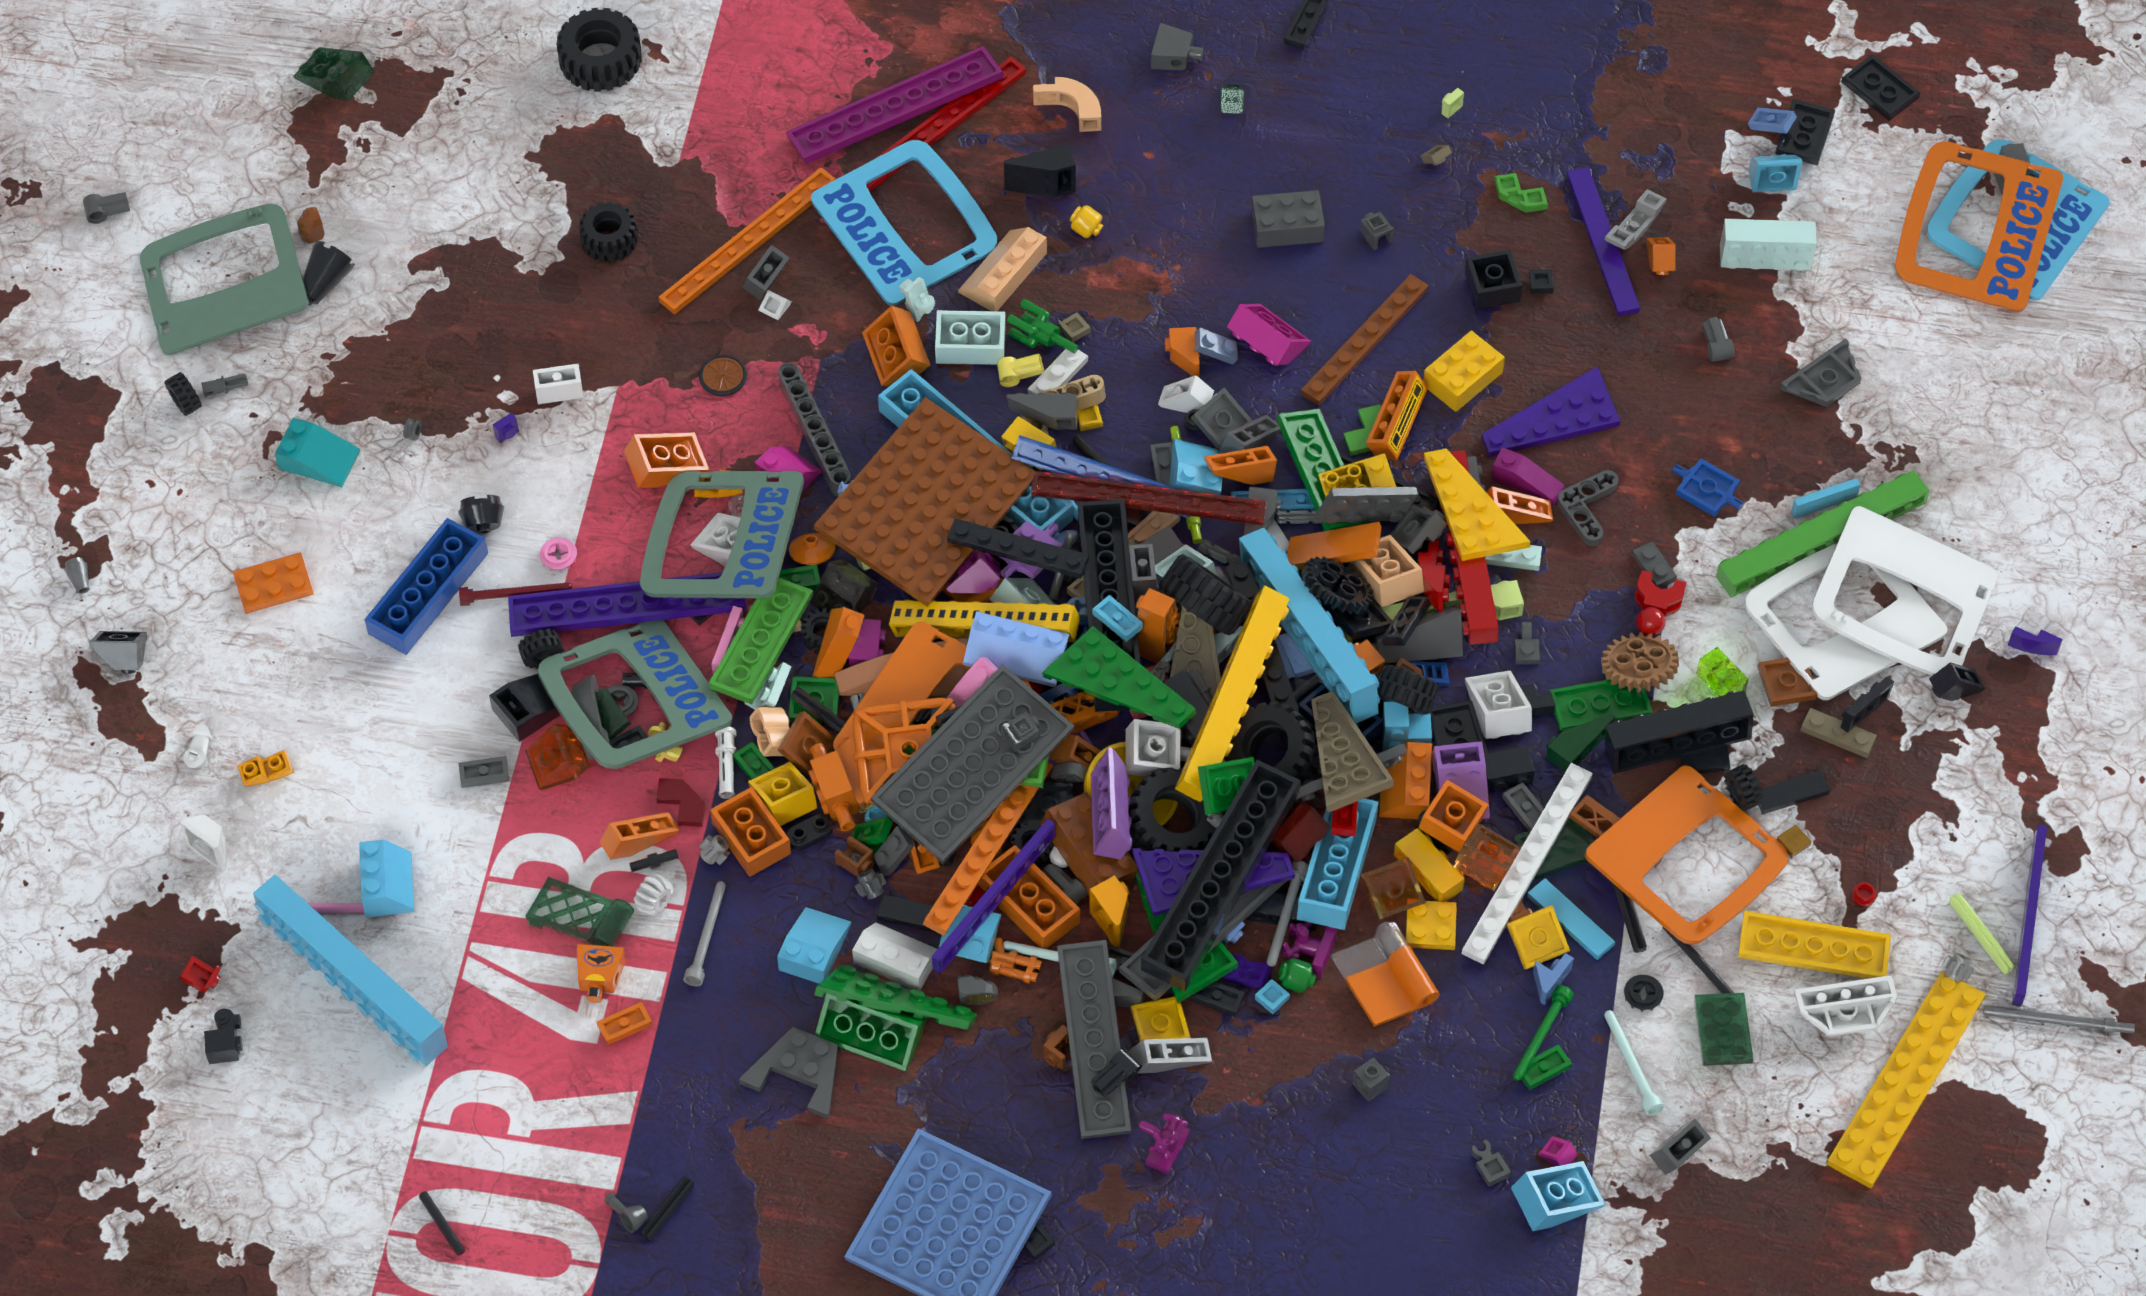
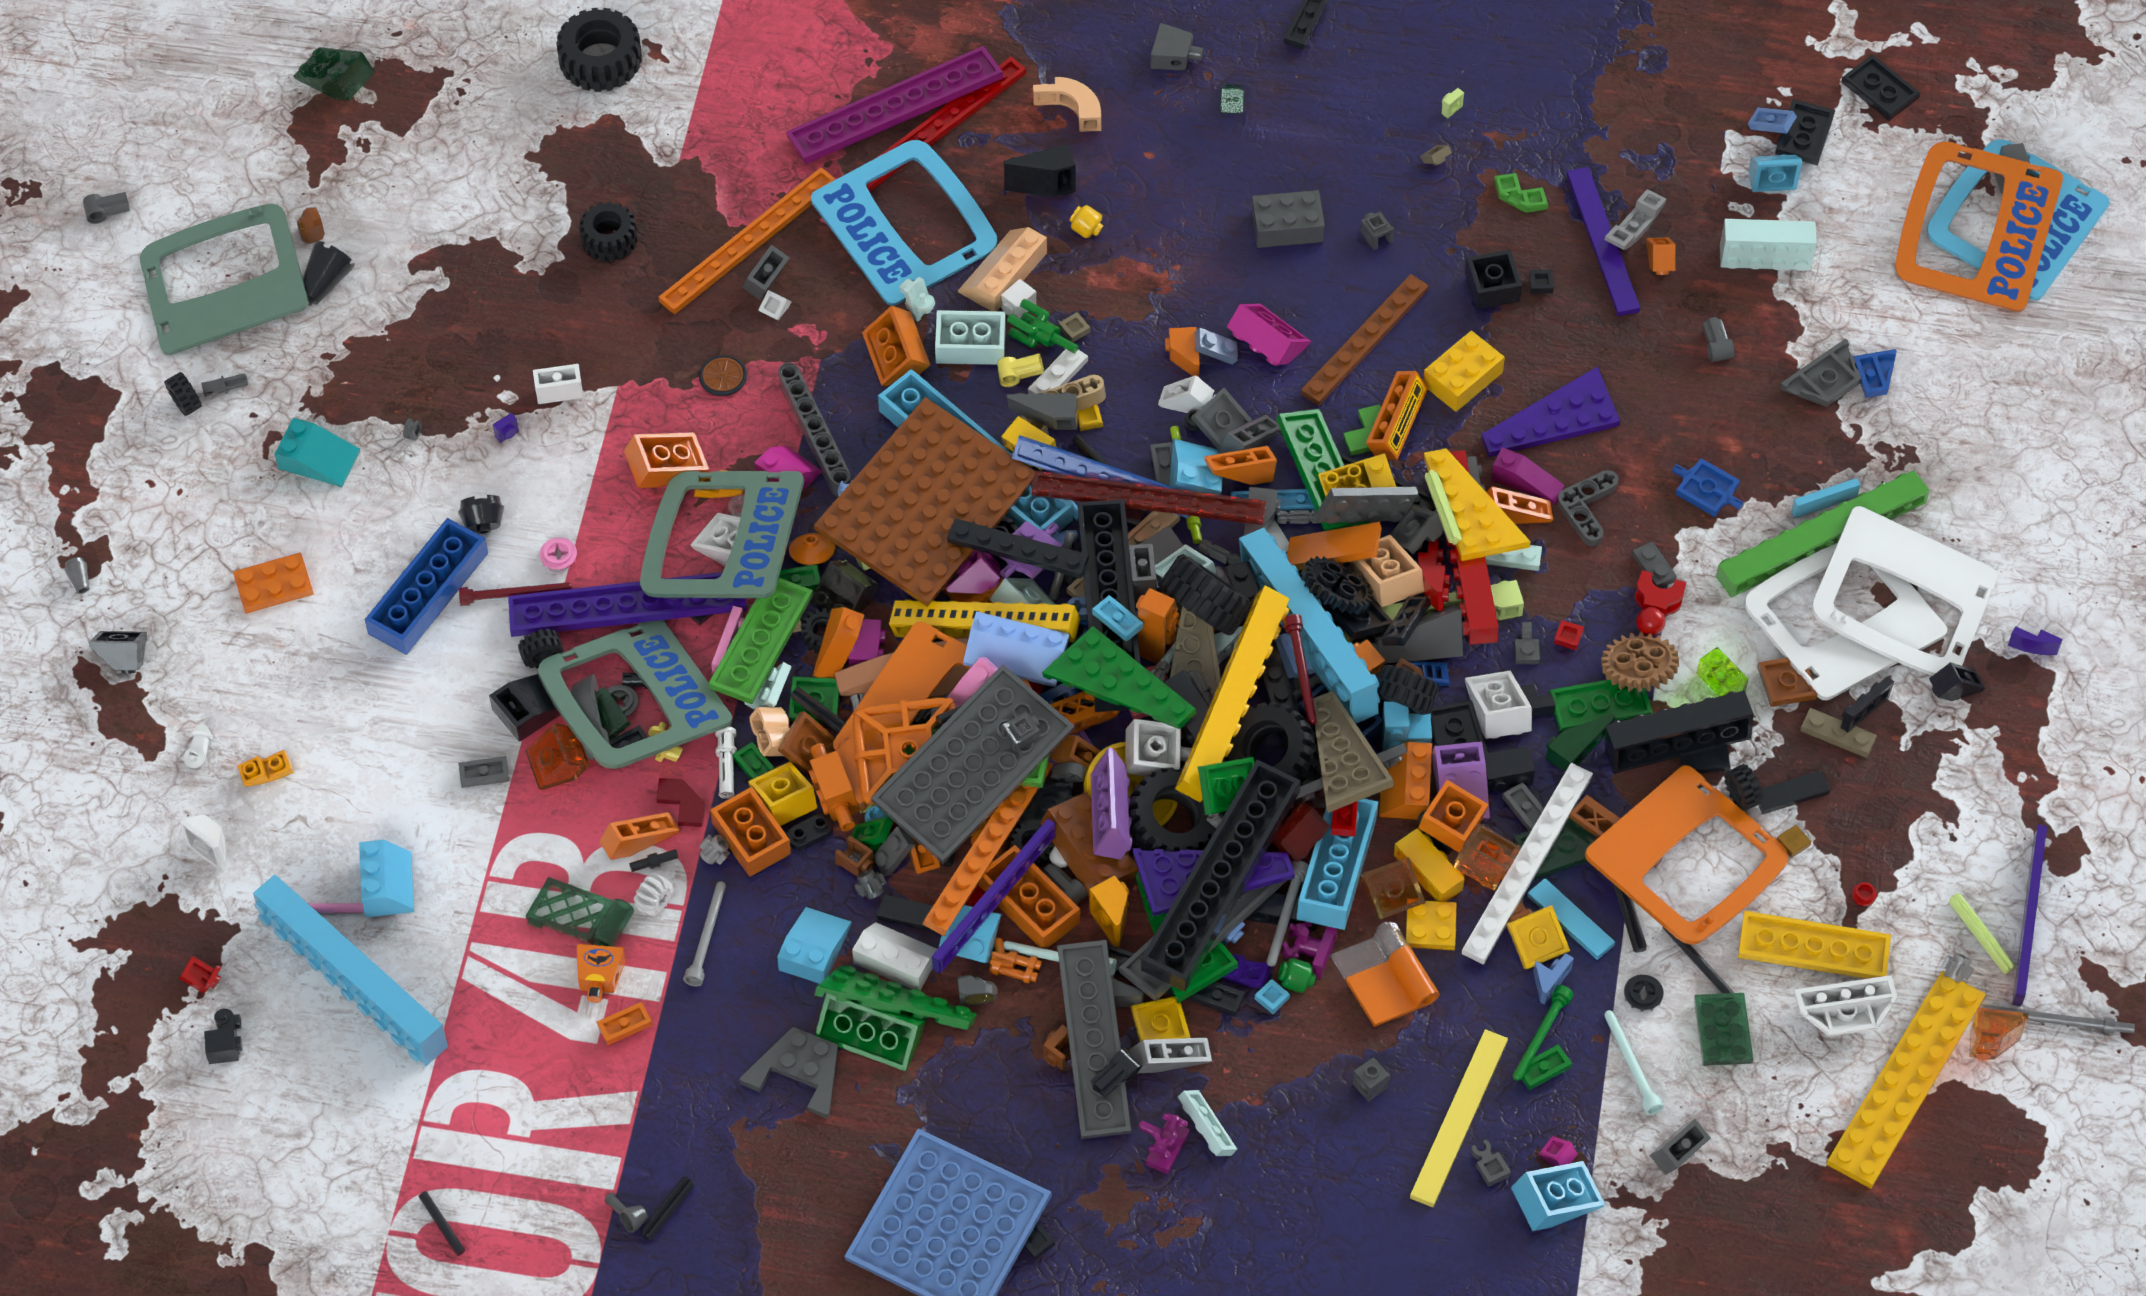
none -> white brick [1001,279,1036,319]
none -> light aqua plate [1178,1090,1237,1156]
none -> dark red piece [1283,614,1317,725]
none -> light yellow tile [1410,1029,1508,1208]
none -> yellowish green axle [1425,470,1462,545]
none -> red plate [1554,620,1584,650]
none -> blue wing [1854,349,1897,398]
none -> clear orange slope [1969,1008,2028,1061]

